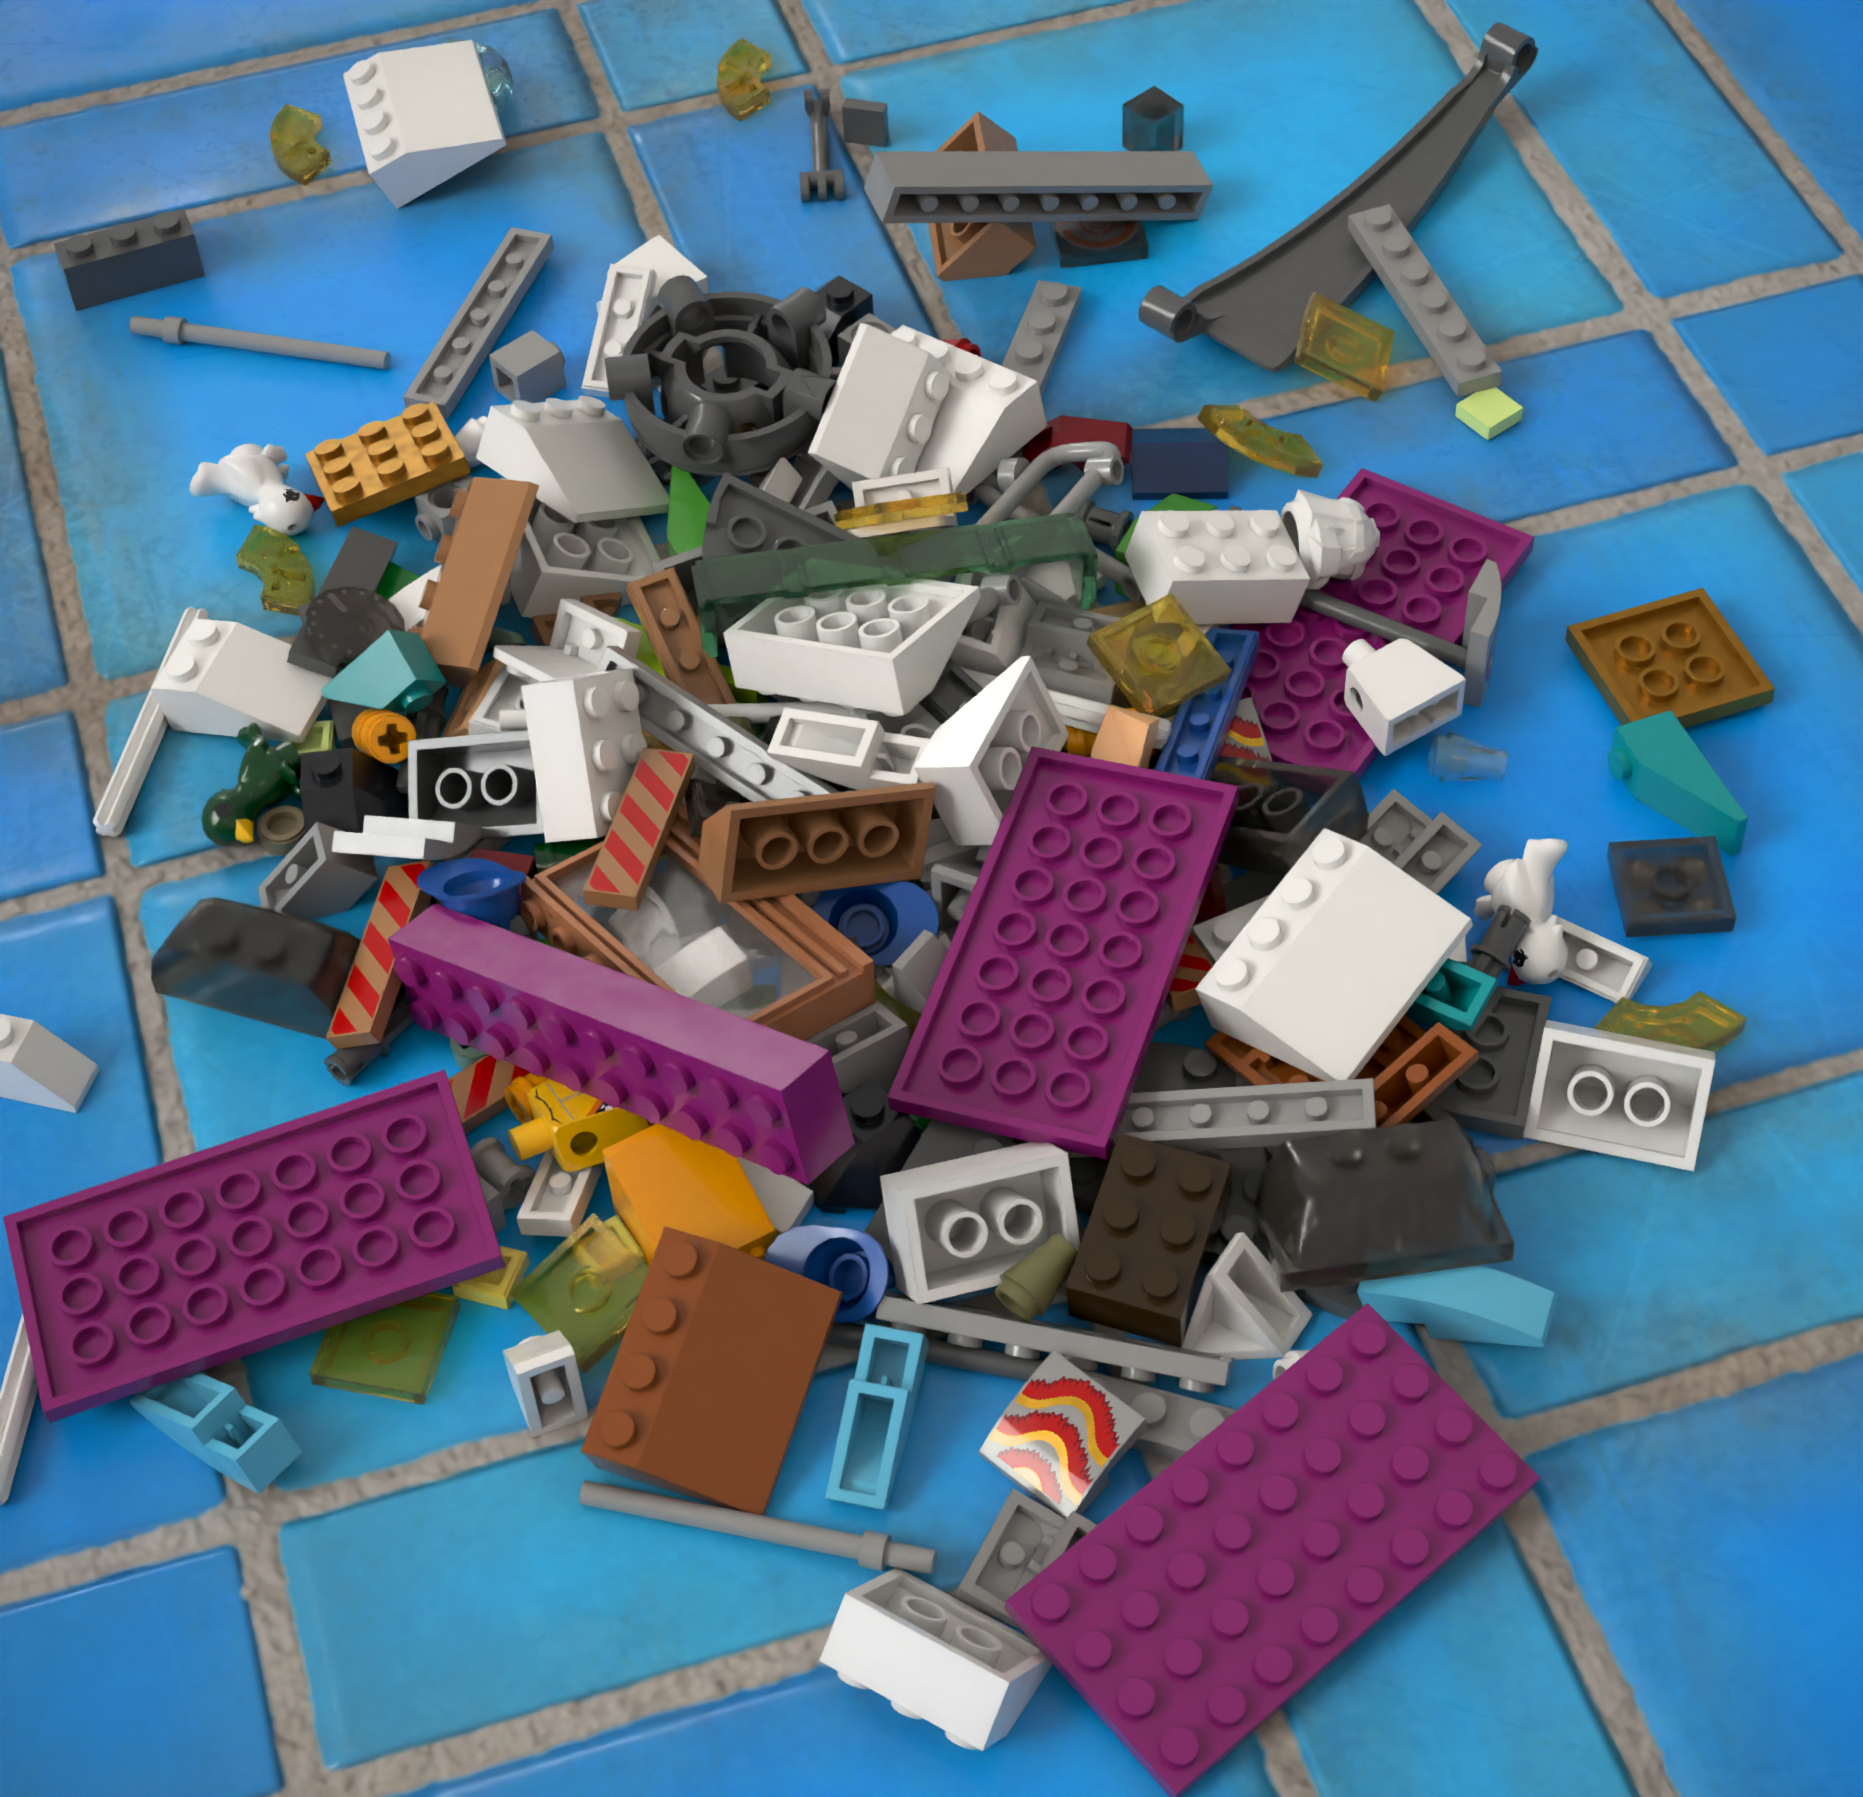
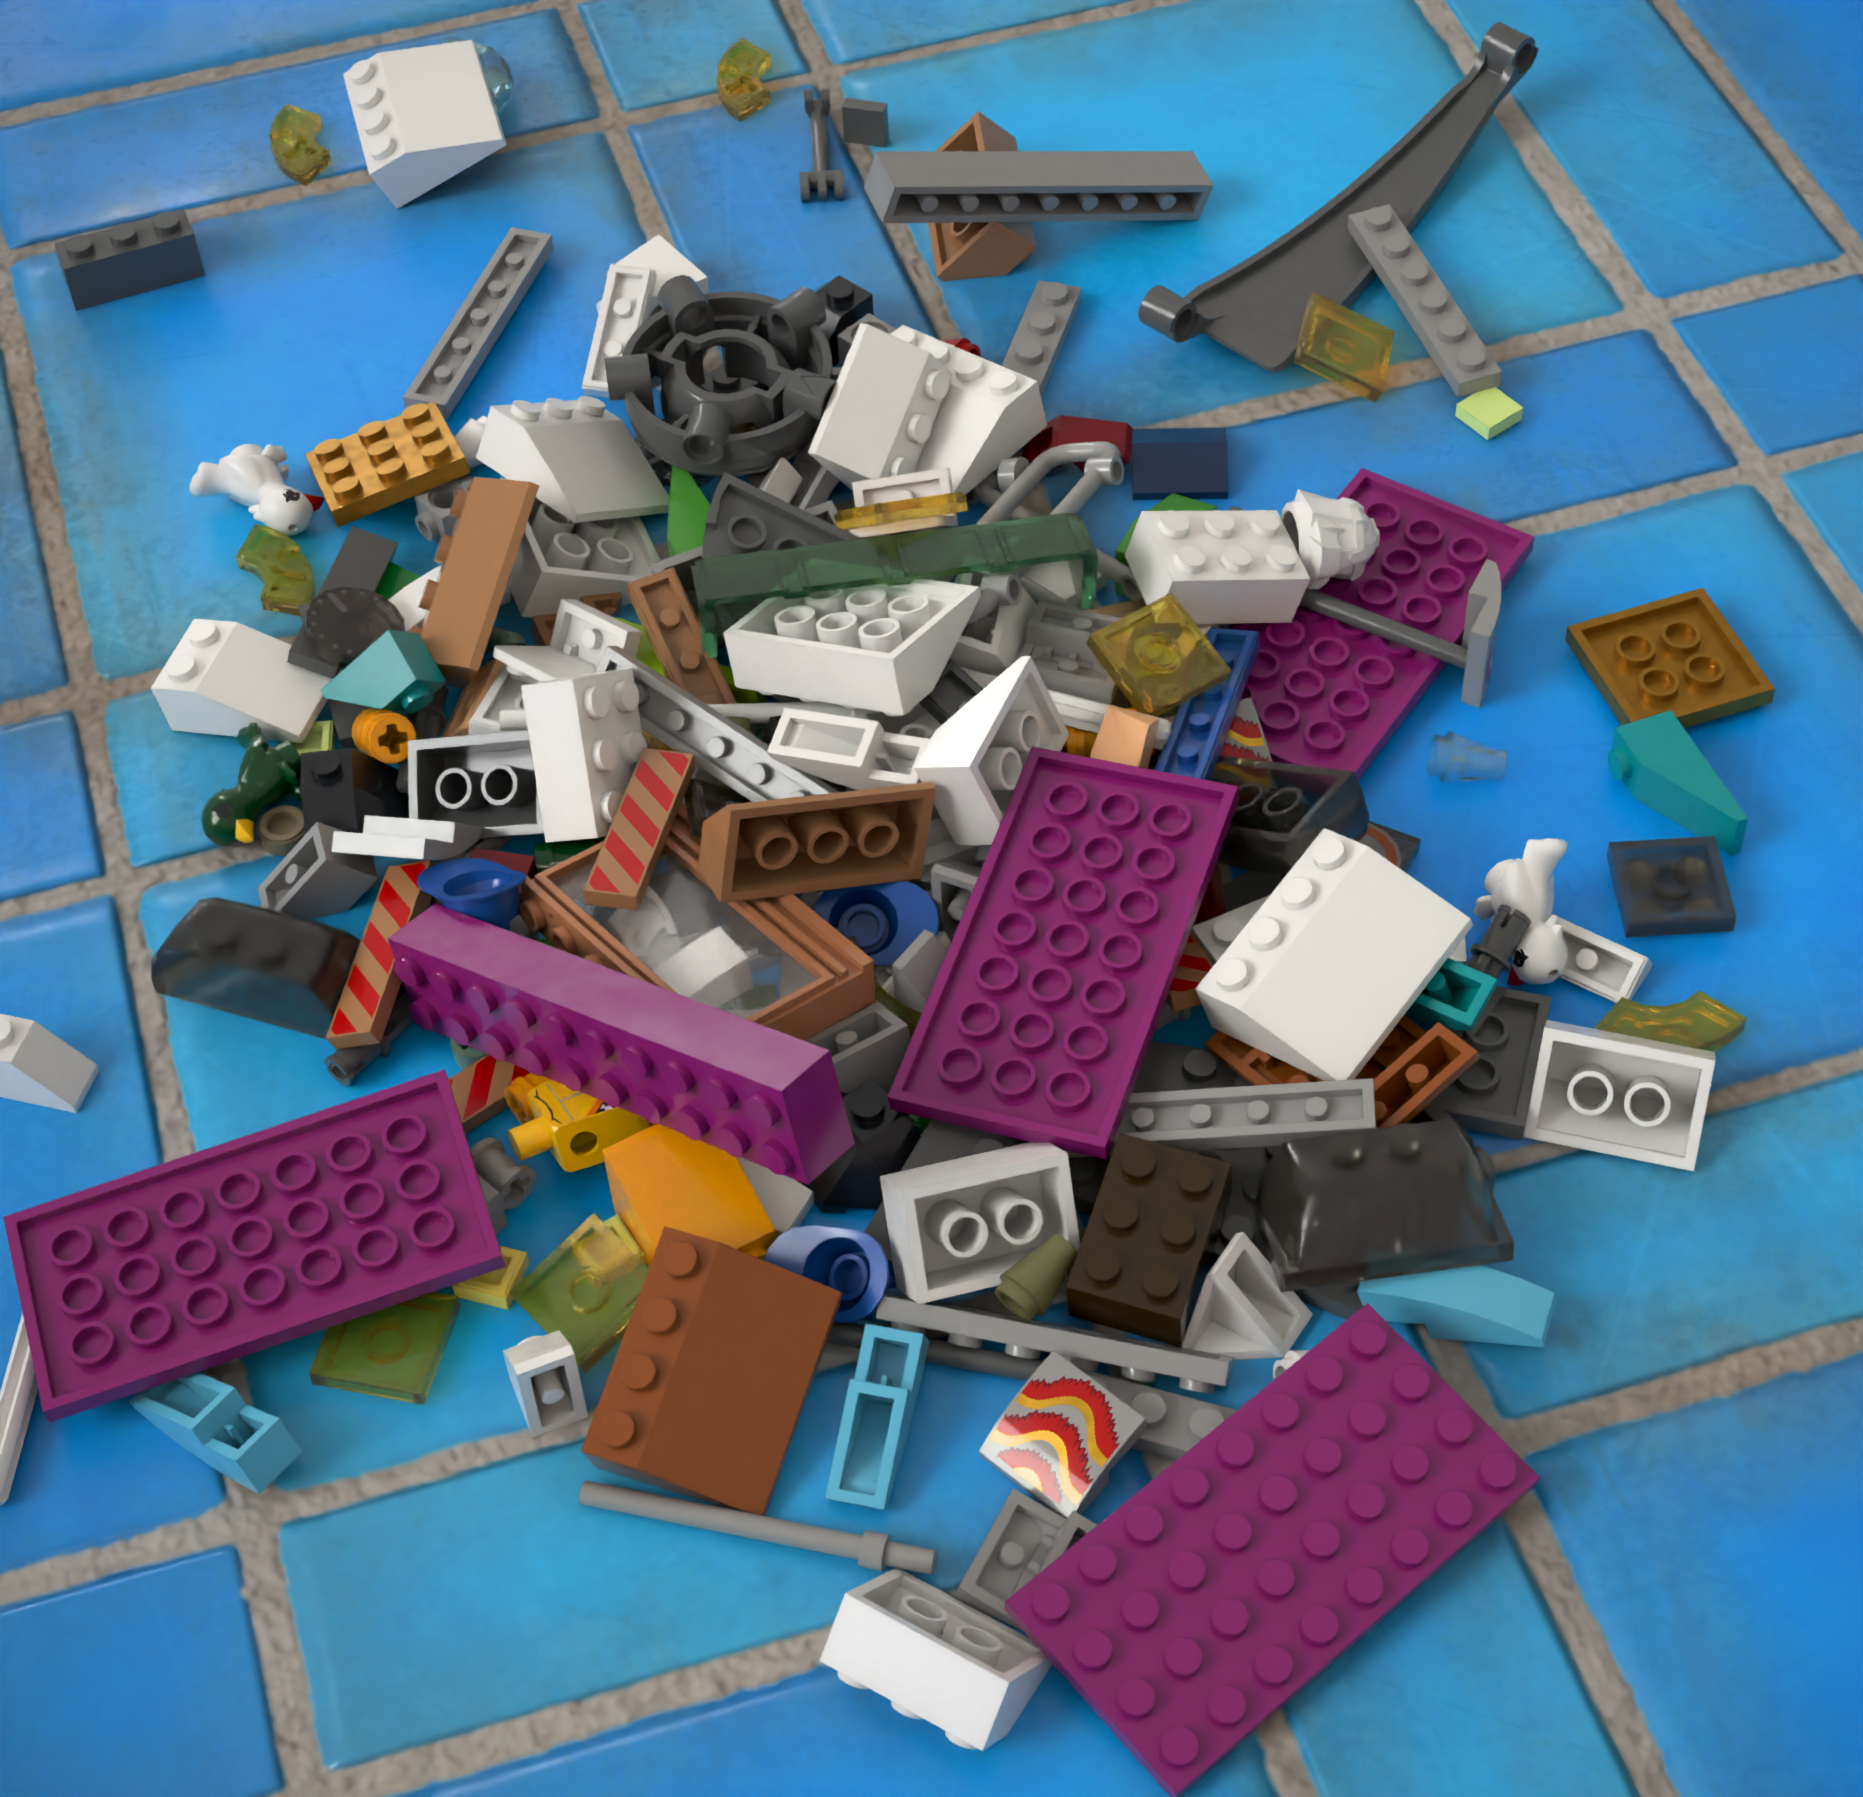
white axle [93,607,210,837] -> none
light grey bar [129,316,391,370] -> none
light grey brick [489,330,566,403] -> none
white plate [516,1150,605,1237] -> none
tile [1050,221,1148,268] -> none
dark grey bush [1073,500,1134,552] -> none
clear smoke brick [1122,86,1184,151] -> none
clear yellow tile [1198,404,1324,478] -> none
white torso [1342,638,1466,756] -> none
light grey slope [1347,789,1482,895] -> none

